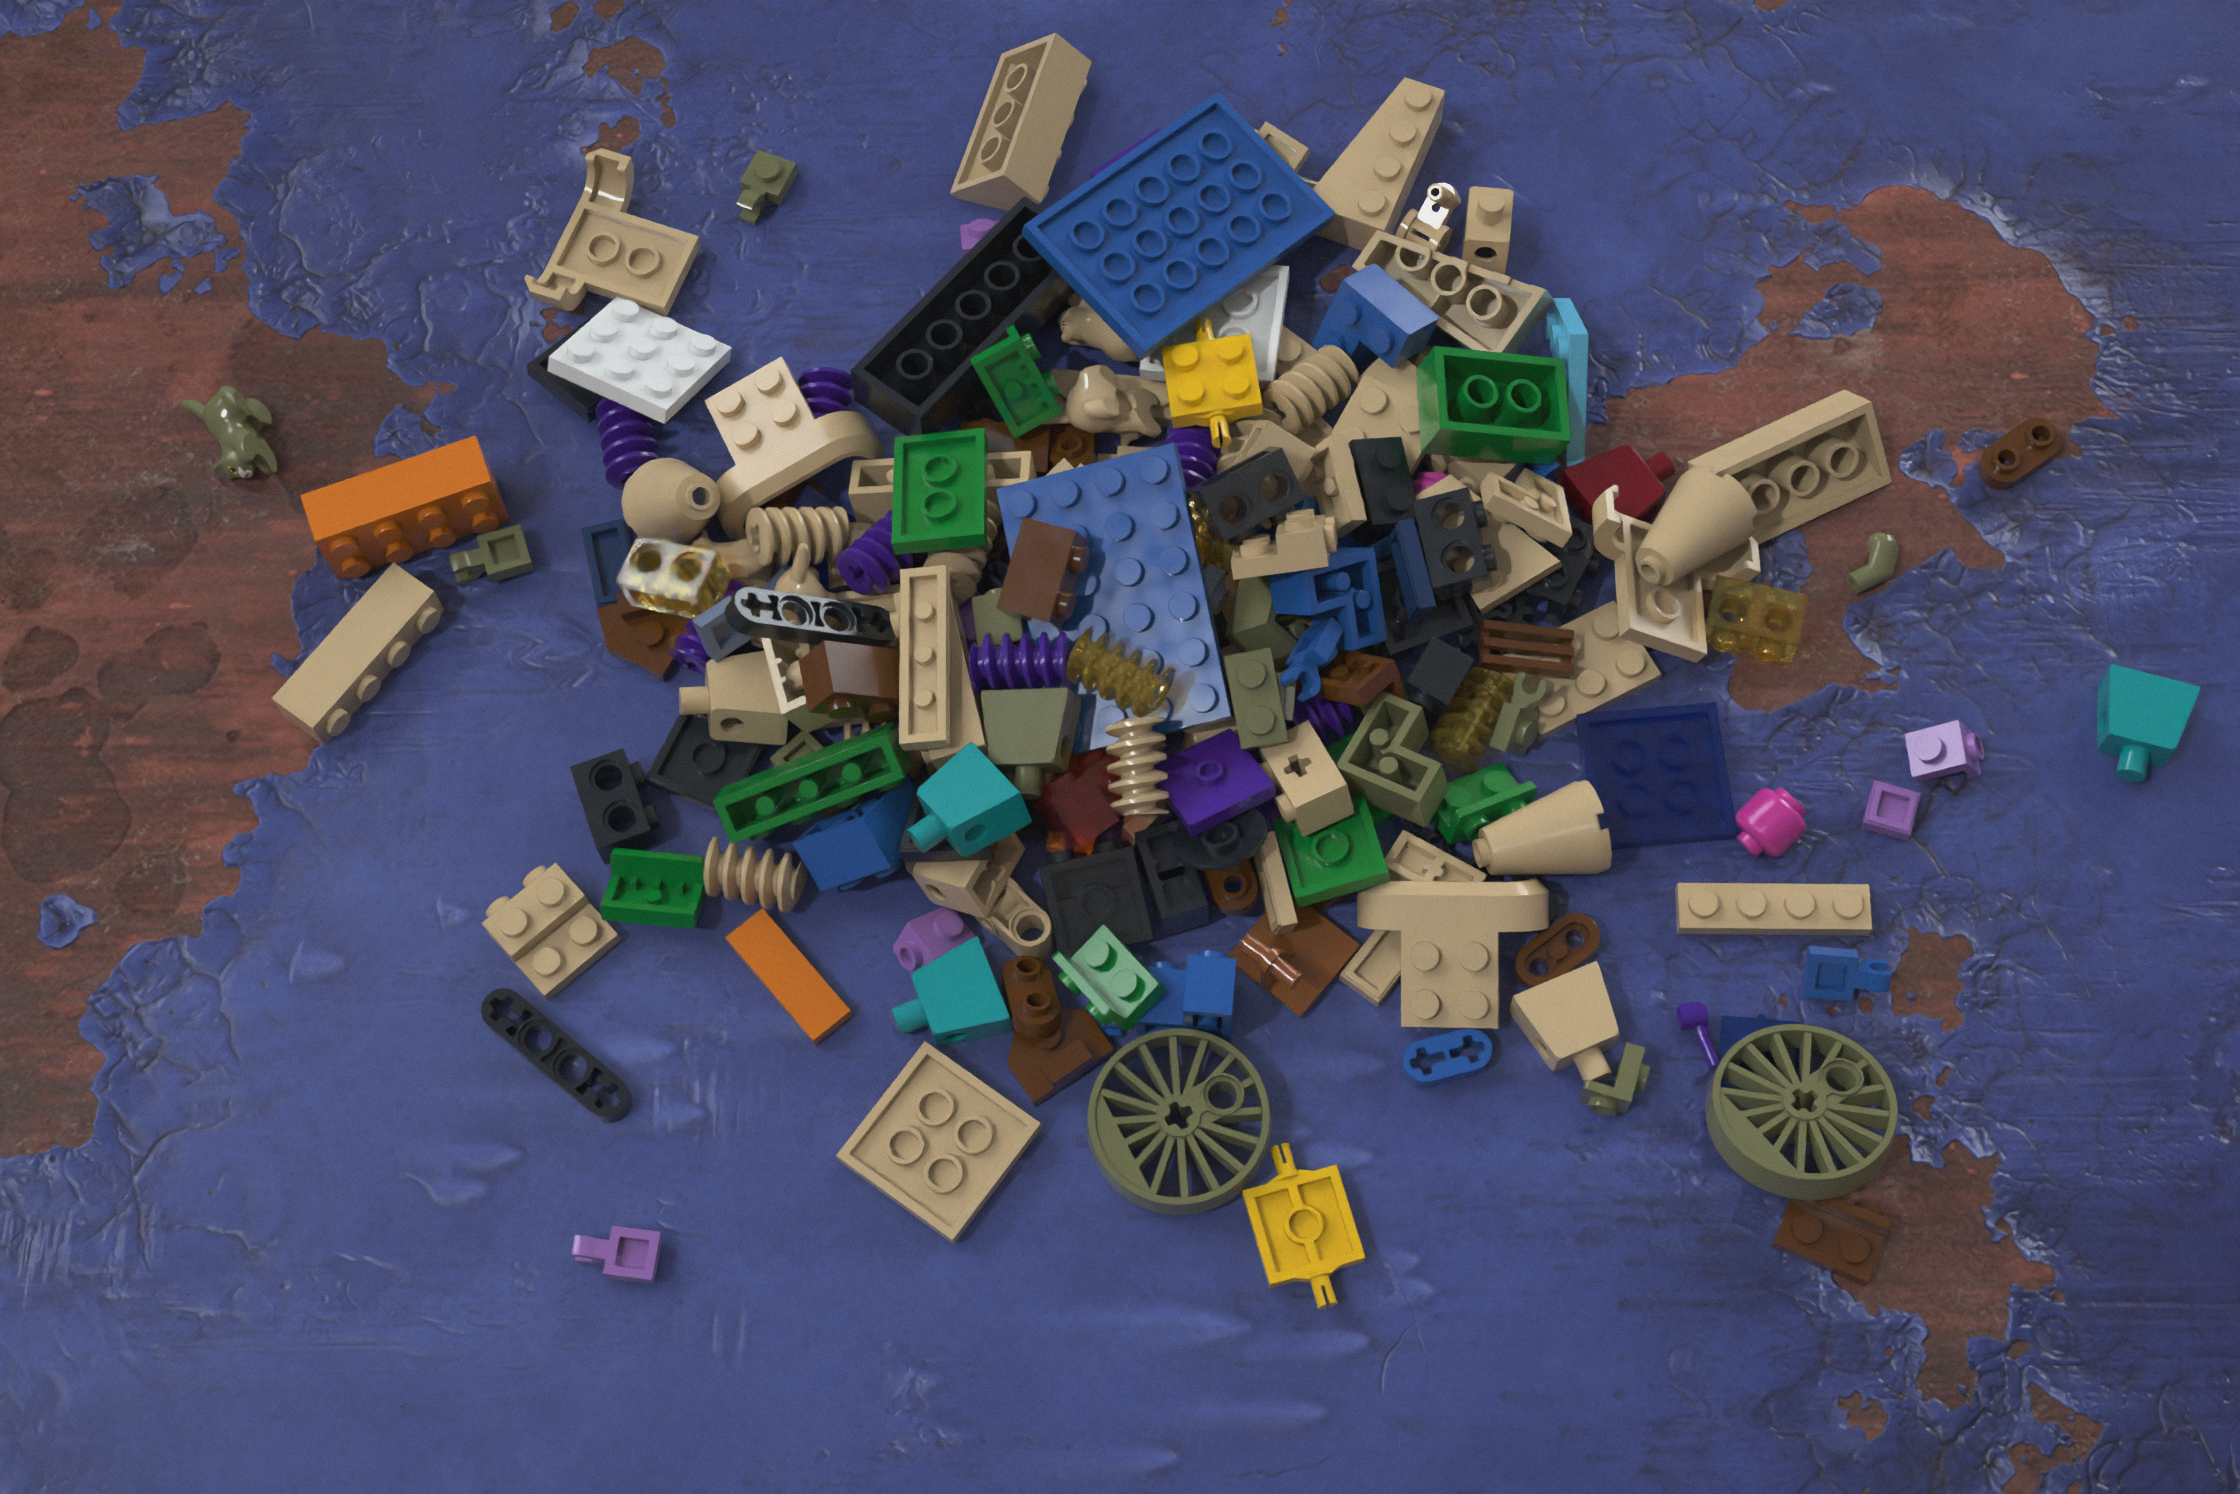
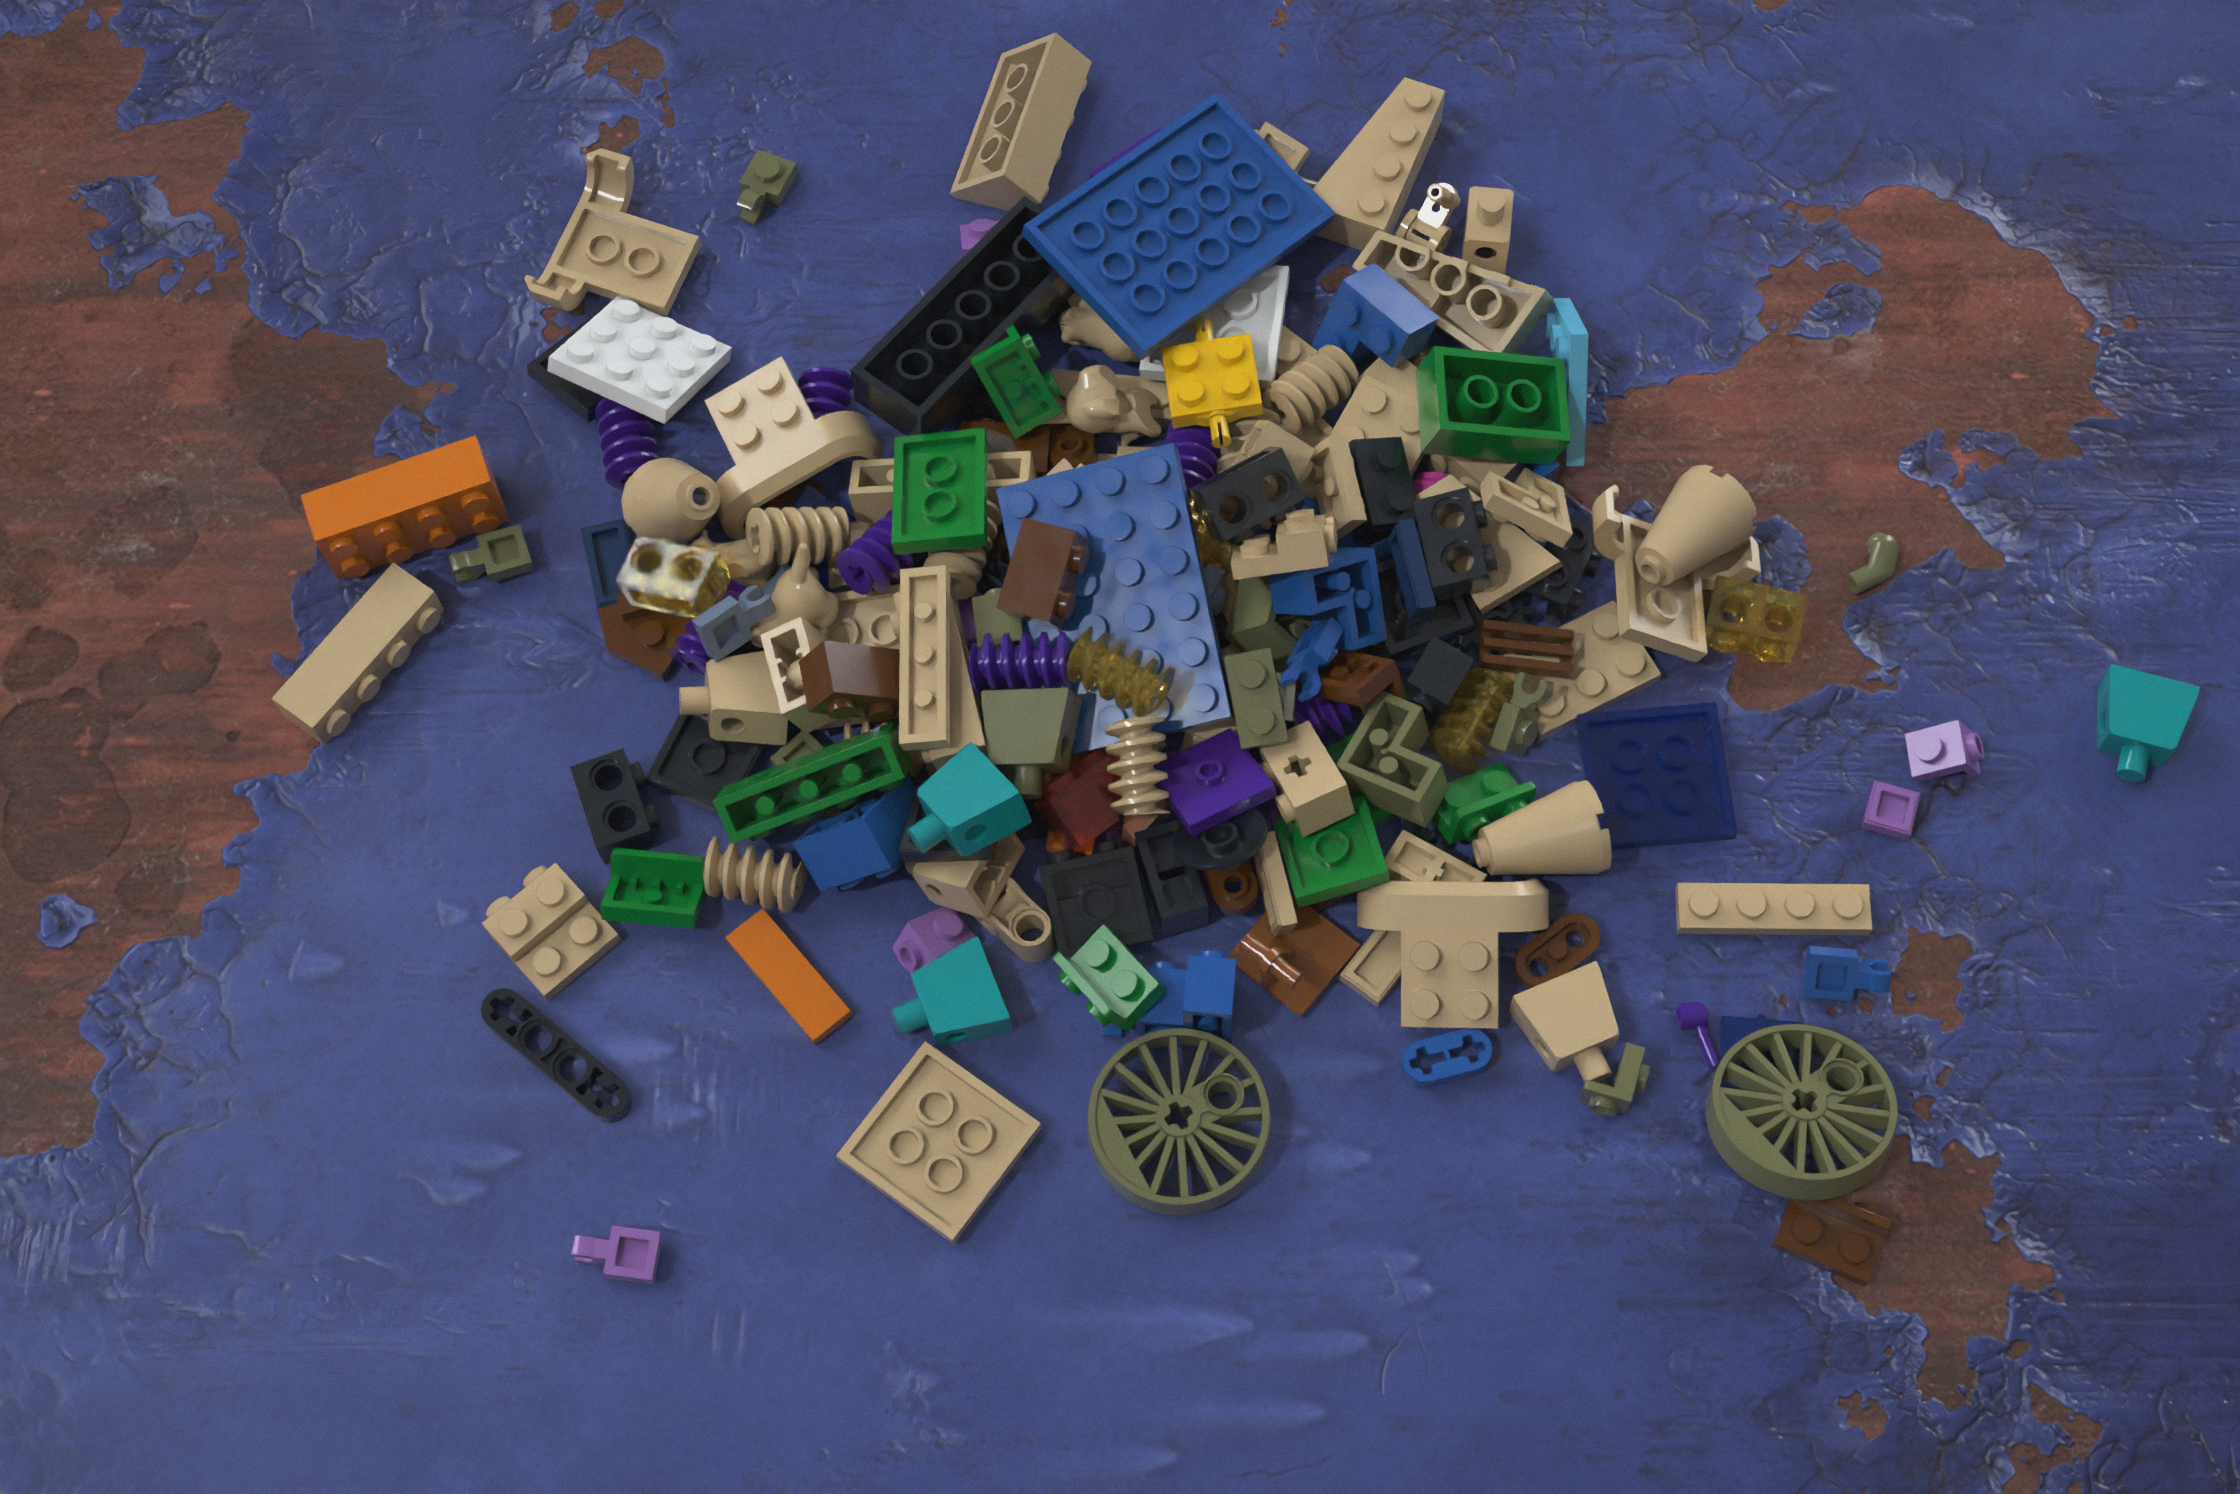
olive animal [181,385,277,480] -> none
black beam [725,587,895,648] -> none
reddish brown plate [1002,955,1060,1038] -> none
reddish brown plate [1007,1006,1115,1107] -> none
yellow plate [1242,1143,1366,1310] -> none
dark red torso [1560,445,1675,526] -> none
tan slope [1688,389,1892,545] -> none
dark pink head [1735,787,1807,857] -> none
reddish brown plate [1978,418,2062,490] -> none

